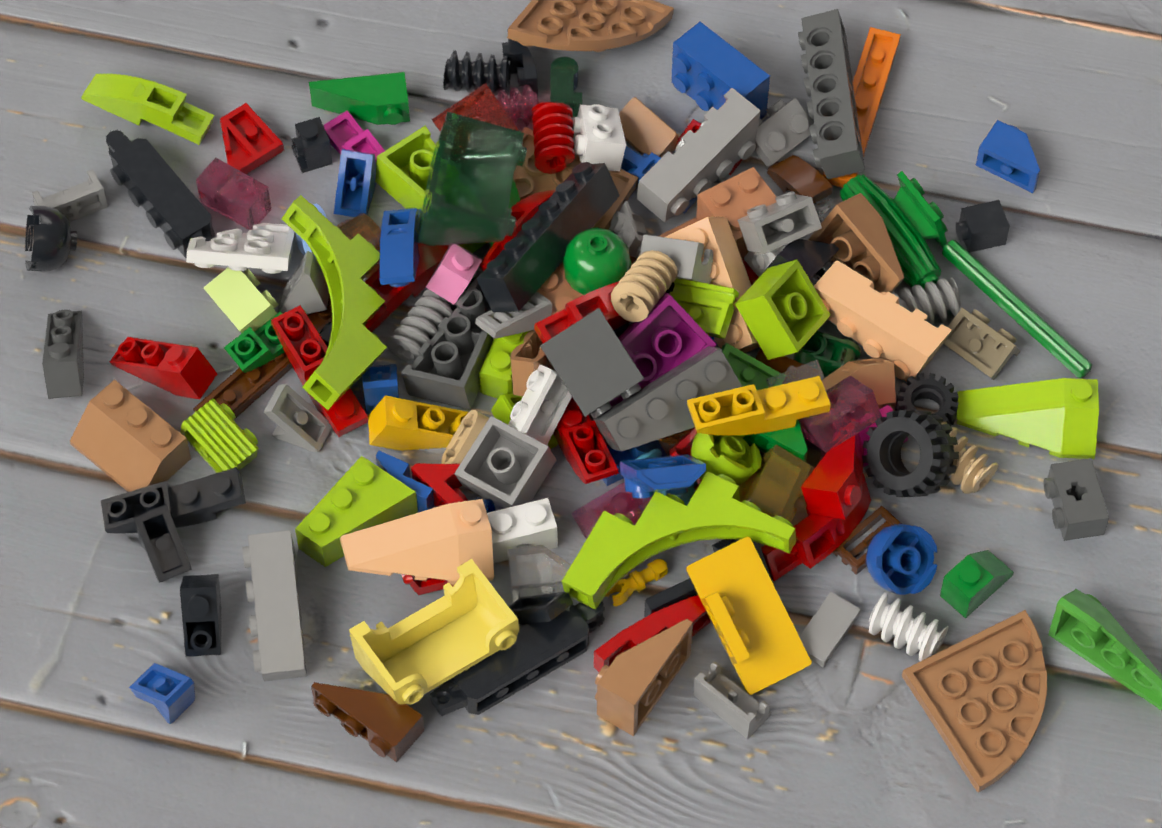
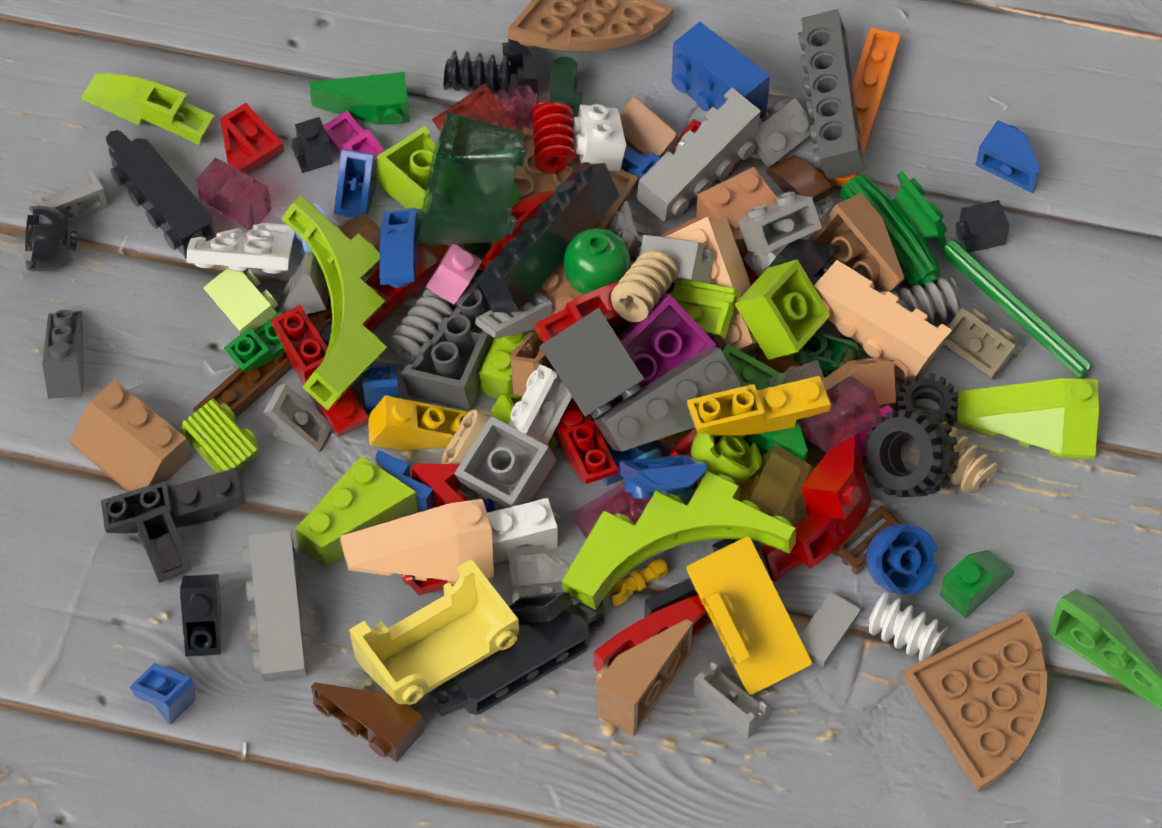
red slope [109,337,218,400] -> none
dark grey brick [1043,458,1109,541] -> none

